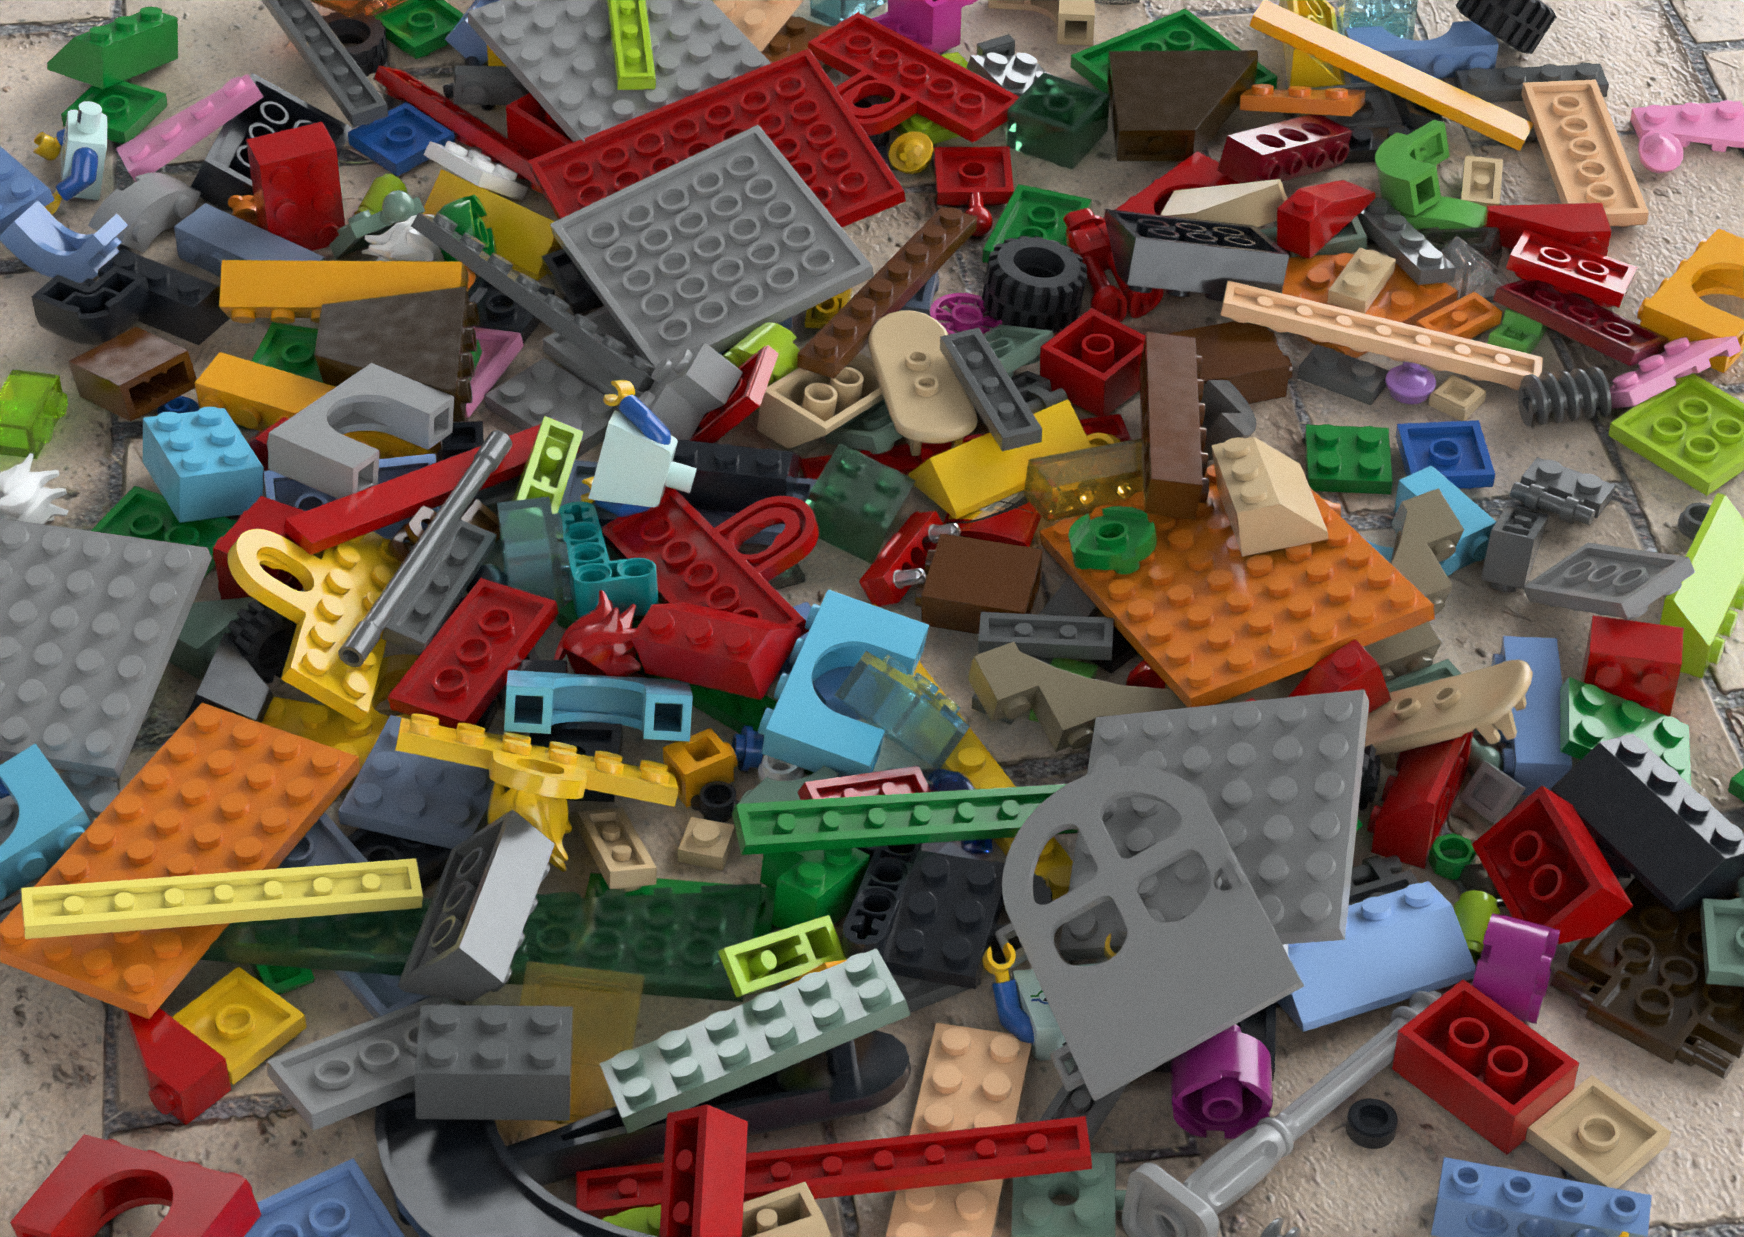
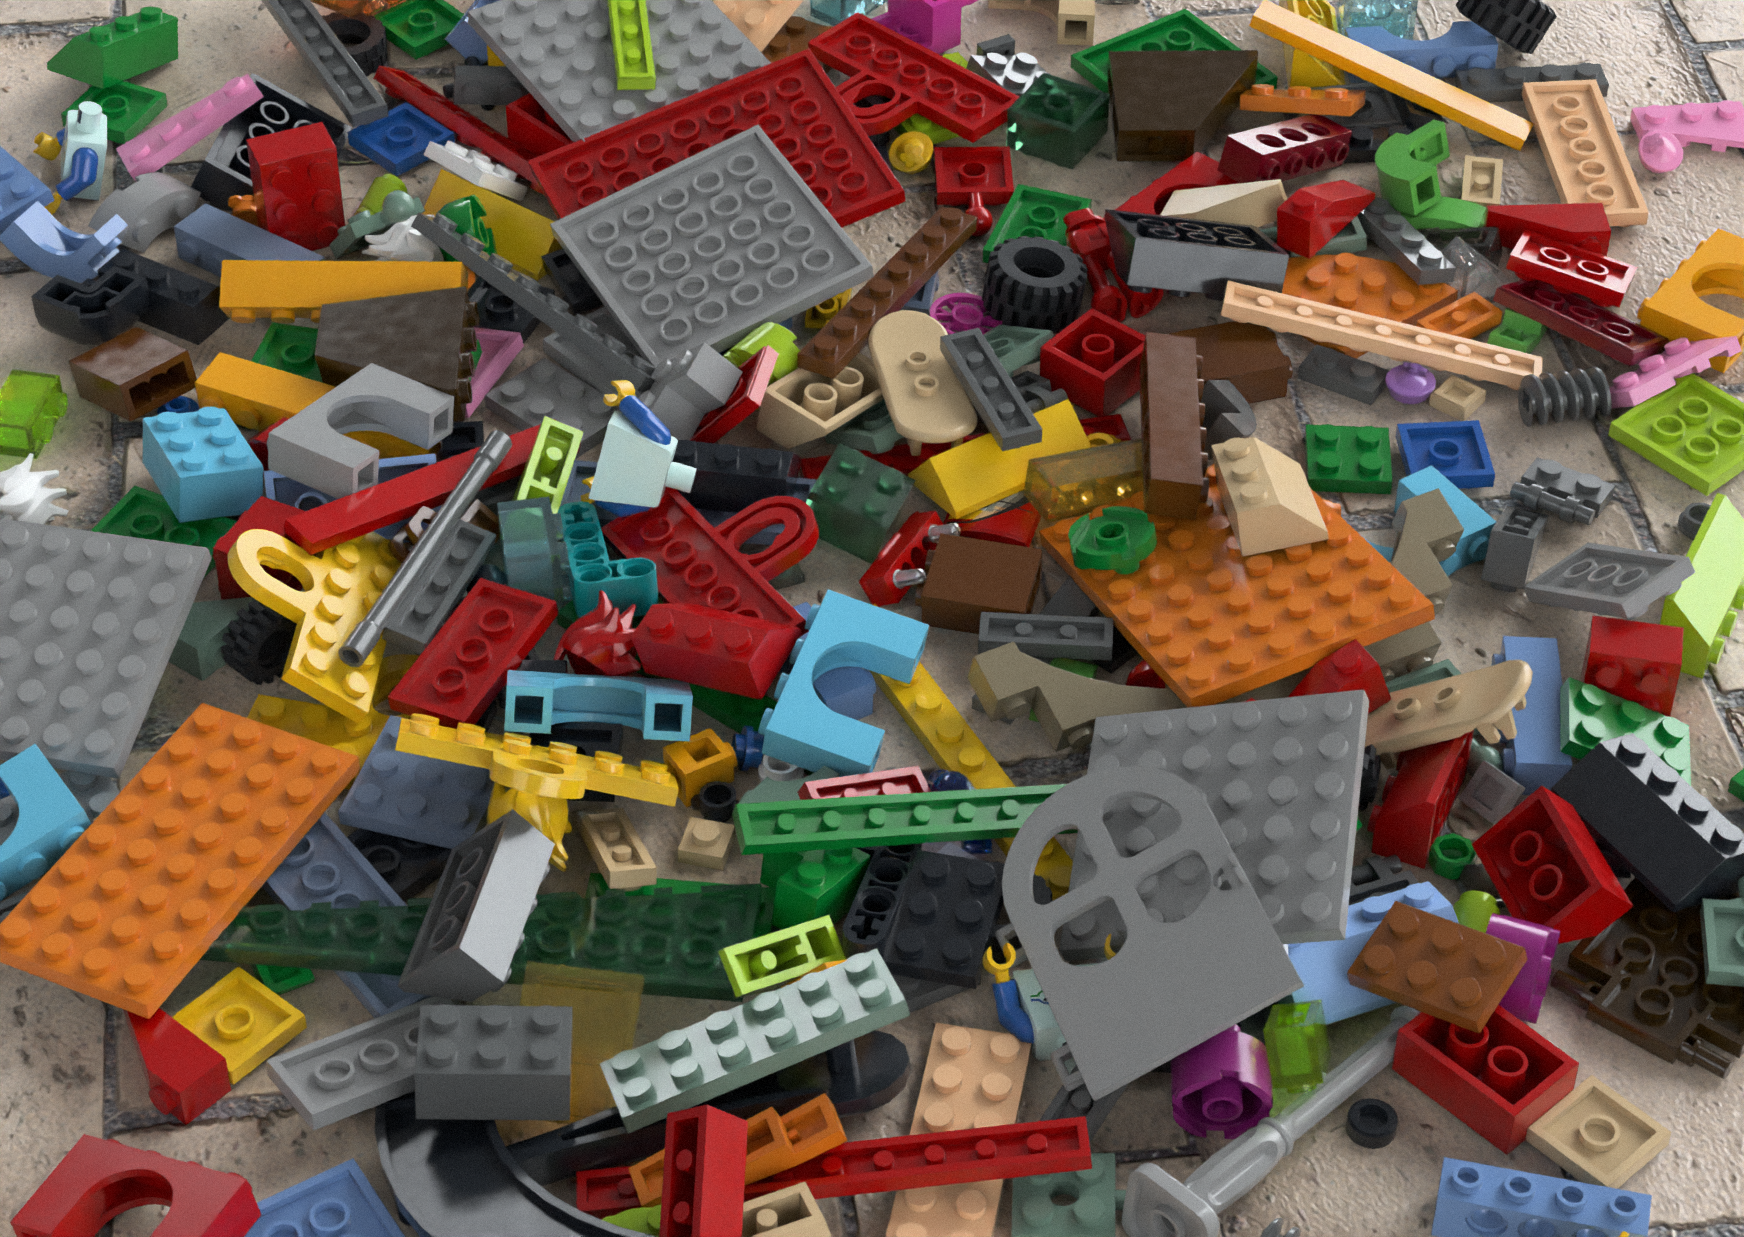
light yellow plate [21,858,423,939] -> none
slope [182,633,274,724] -> none
clear light blue brick [835,651,970,771] -> none
tan plate [1327,247,1396,314] -> none
none -> orange slope [629,1093,848,1208]
none -> clear neon green brick [1263,999,1331,1093]
none -> dark orange plate [1347,901,1528,1034]

